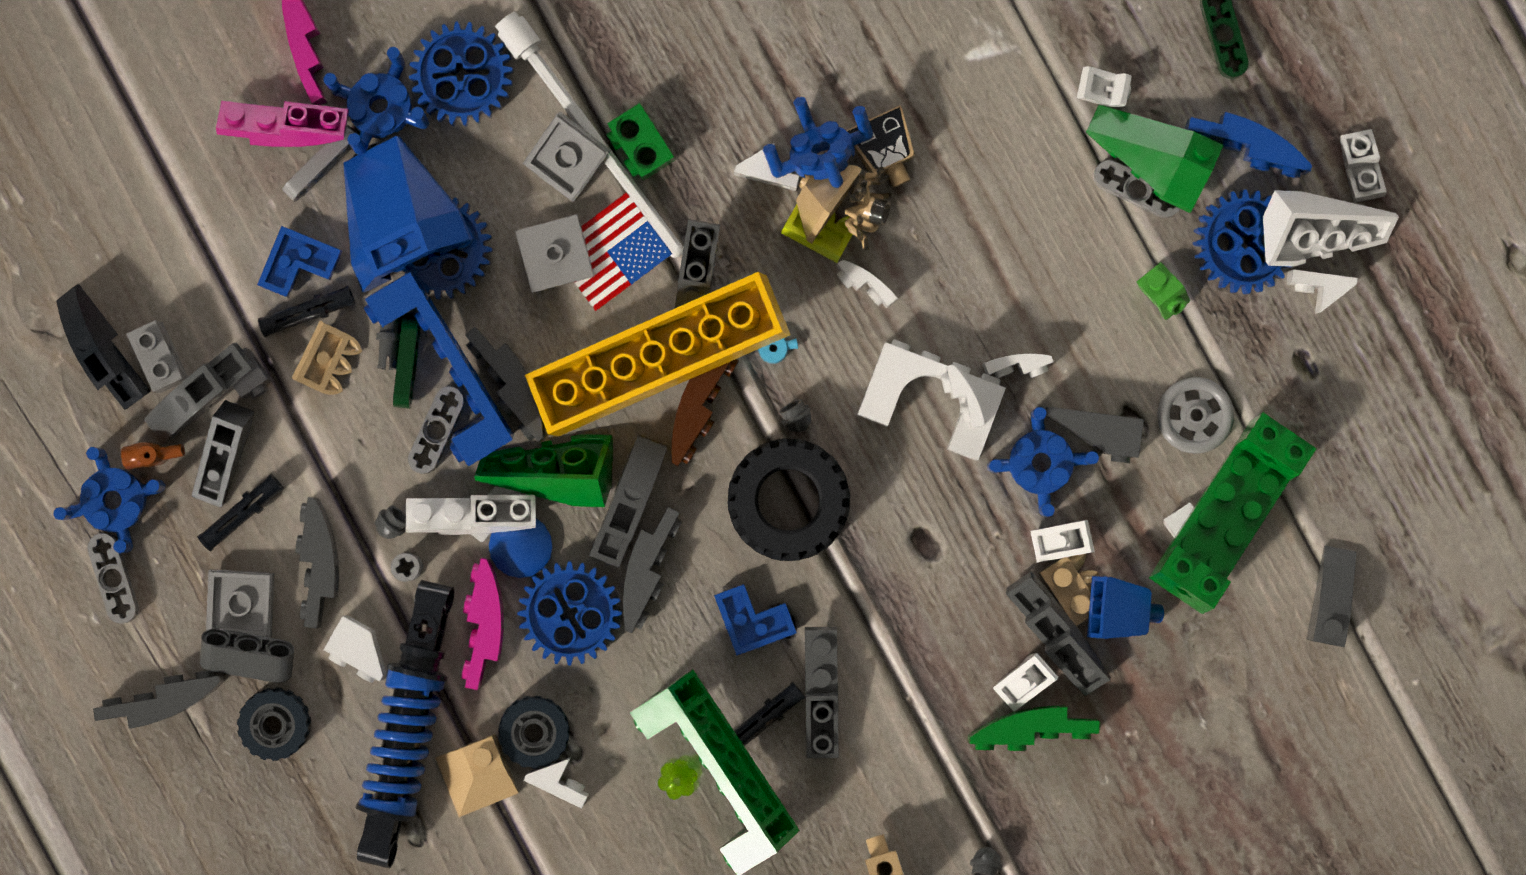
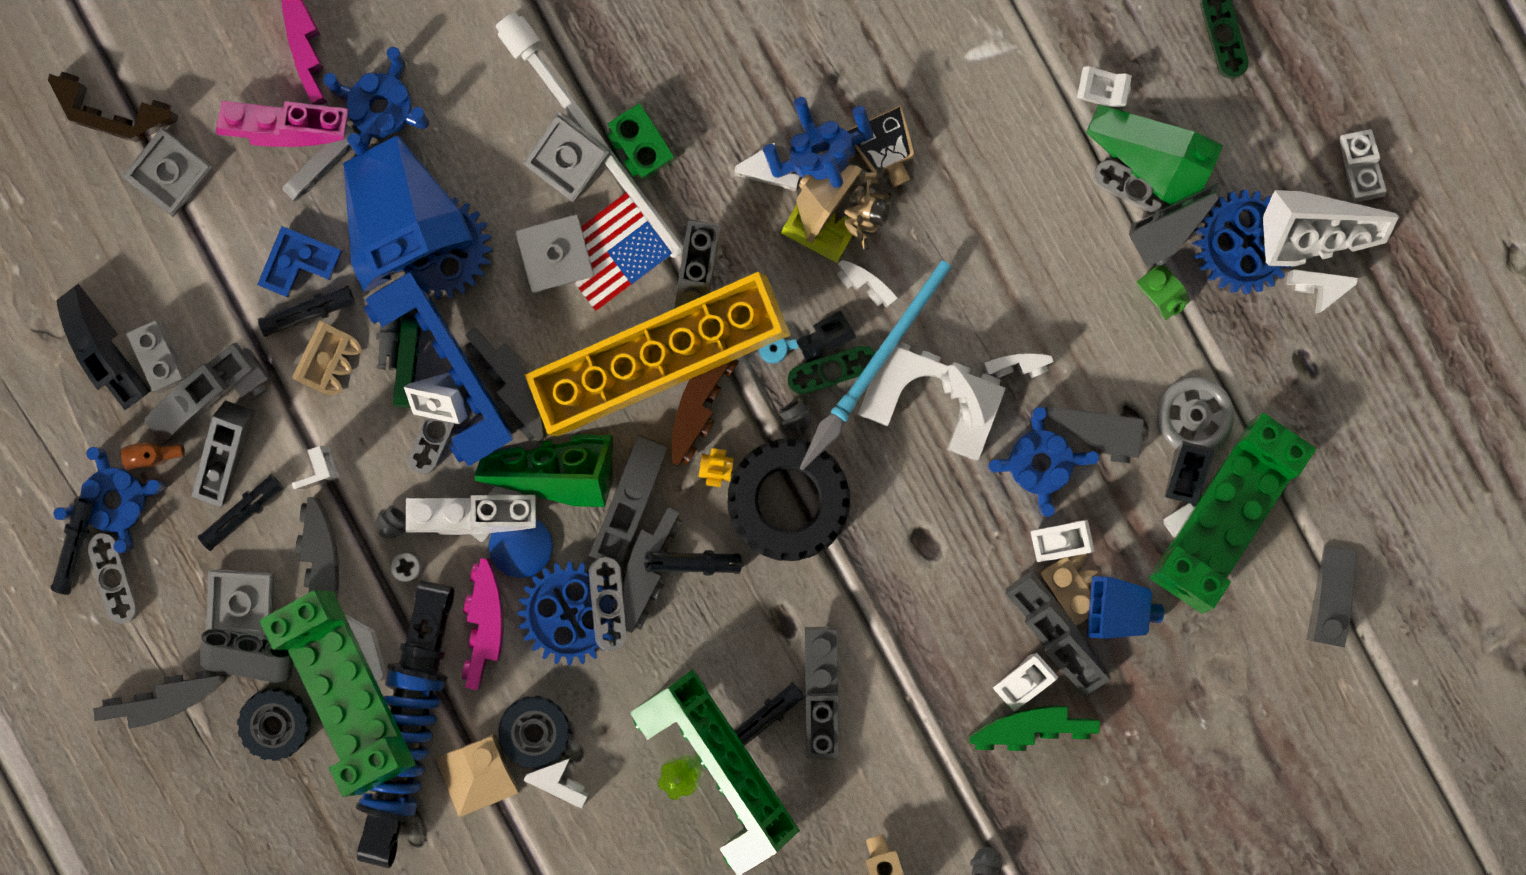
blue gear [409,21,514,127] -> none
blue plate [714,584,797,656] -> none
blue slope [1185,112,1312,178] -> none
none -> dark brown slope [48,71,178,143]
none -> black pin [50,497,95,595]
none -> light grey plate [122,127,213,218]
none -> green plate [259,590,416,797]
none -> white panel [292,446,339,490]
none -> white slope [404,373,467,424]
none -> light grey beam [589,557,626,651]
none -> black pin [644,550,742,576]
none -> yellow gear [698,448,734,487]
none -> dark green beam [788,346,875,394]
none -> black plate [796,310,856,362]
none -> medium azure piece [800,260,952,470]
none -> dark grey slope [1129,183,1221,267]
none -> black slope [1165,441,1214,505]

